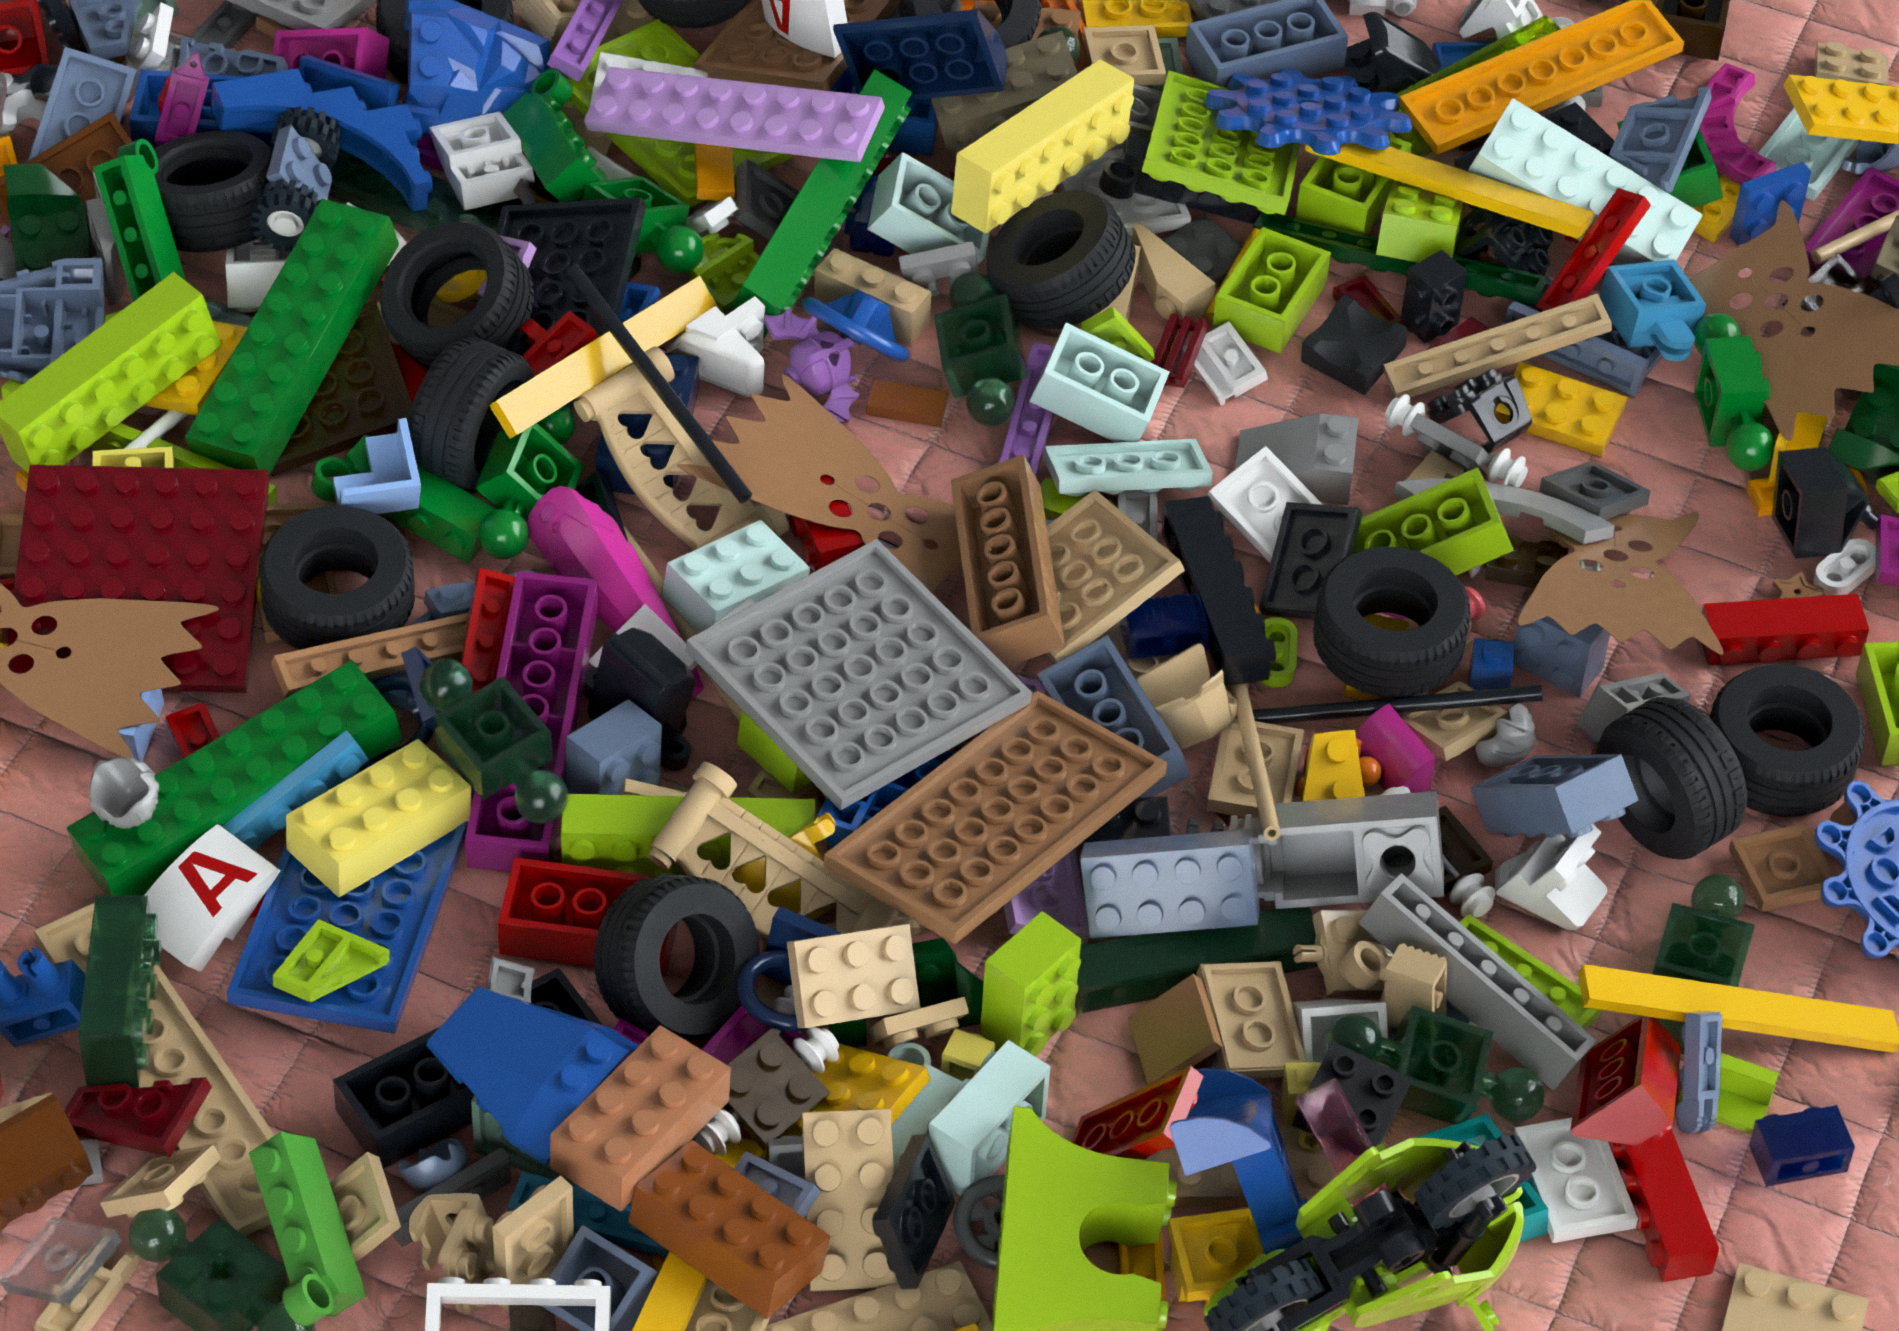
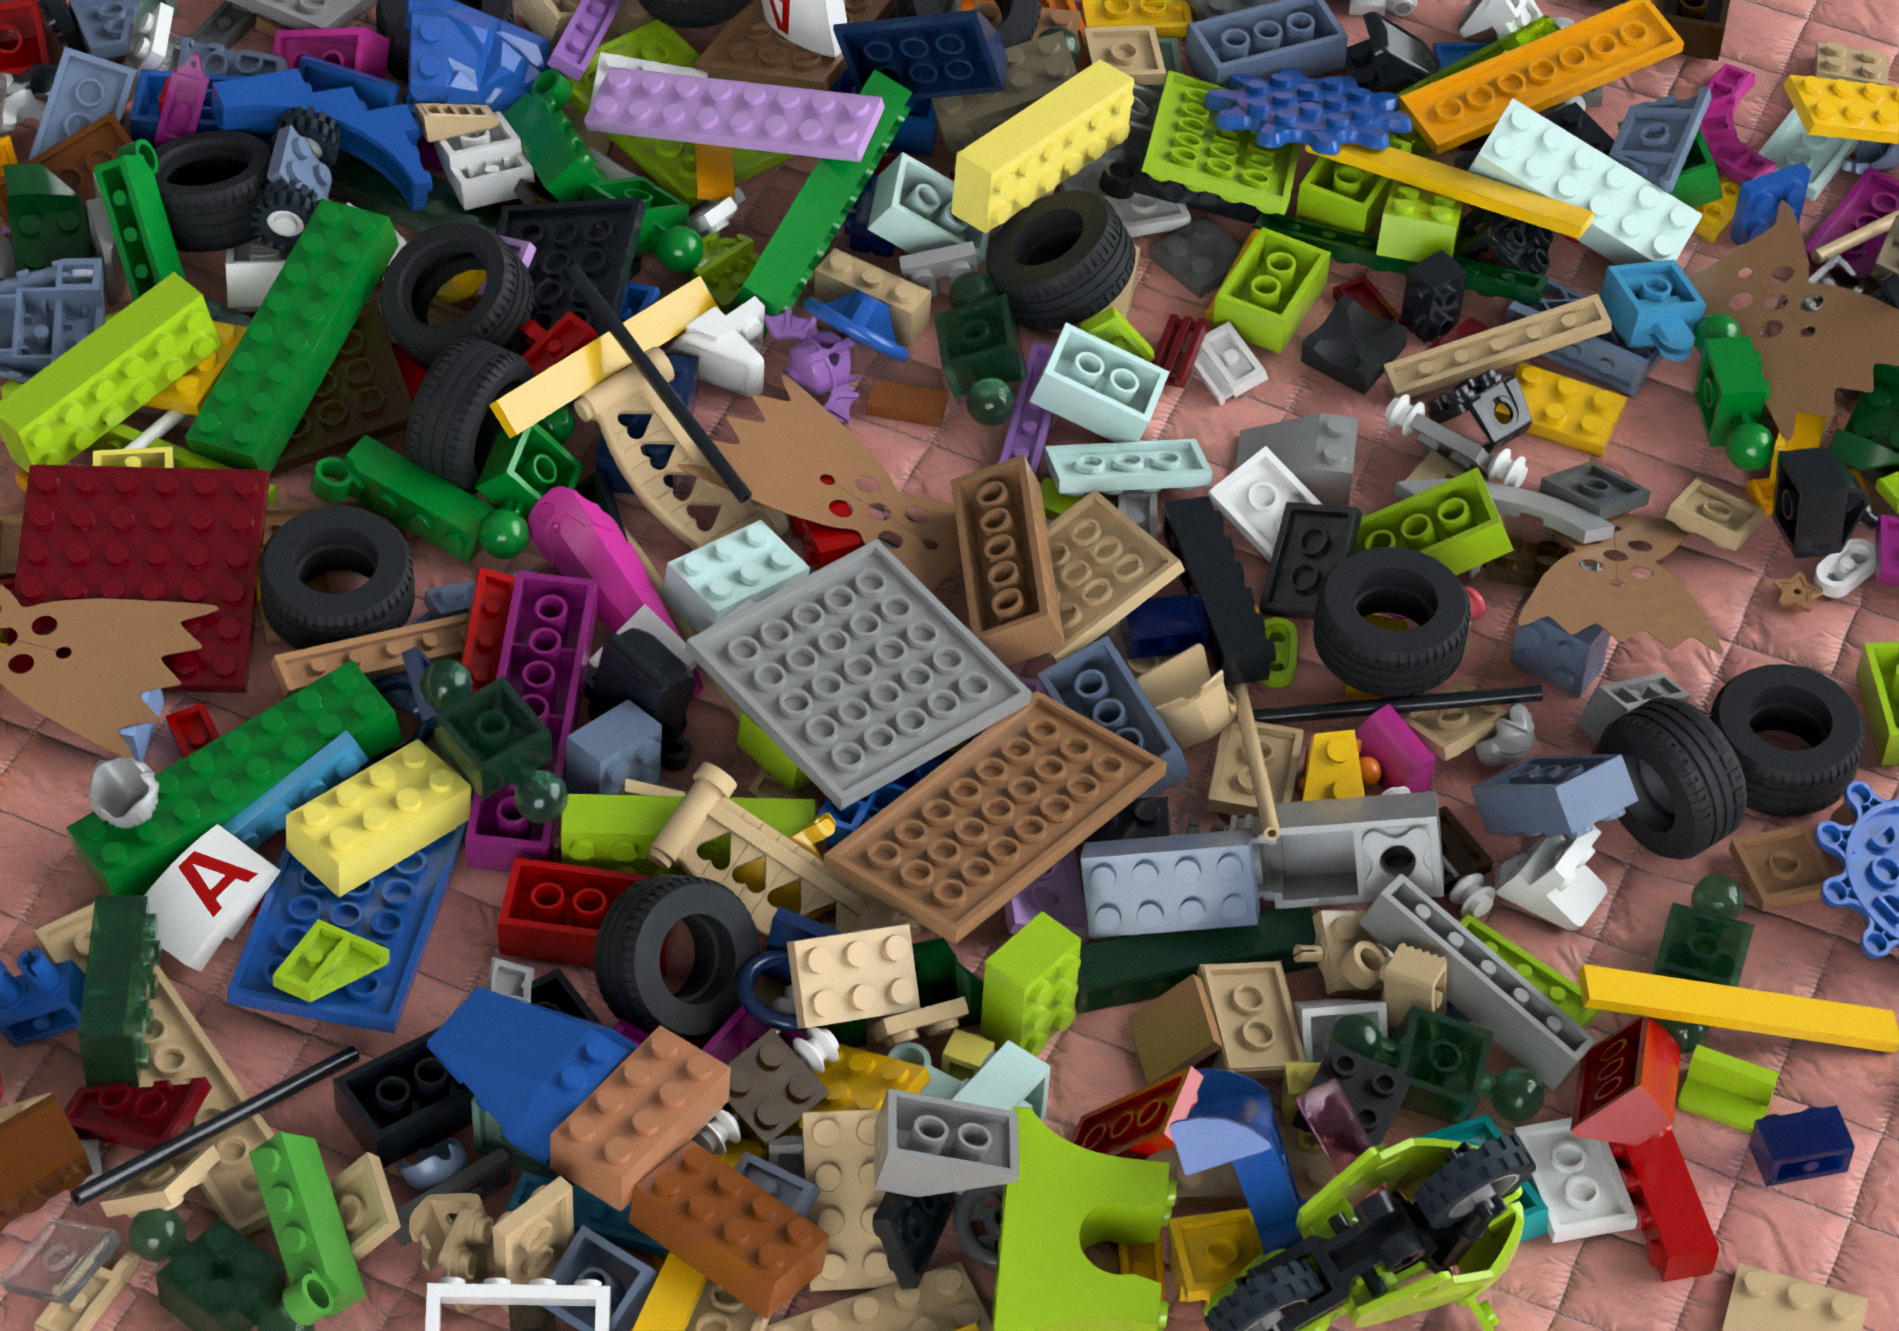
light blue panel [333,418,421,514] -> none
dark grey plate [736,159,800,240] -> none
tan slope [1132,222,1216,321] -> none
blue brick [1468,638,1514,690] -> none
red plate [1535,188,1651,312] -> none
sand blue hinge [1676,1011,1722,1134] -> none
red brick [1702,594,1869,665] -> none
none -> black piece [70,1046,360,1206]
none -> tan slope [415,103,499,143]
none -> light grey slope [874,1088,1019,1197]
none -> tan plate [1665,479,1766,551]

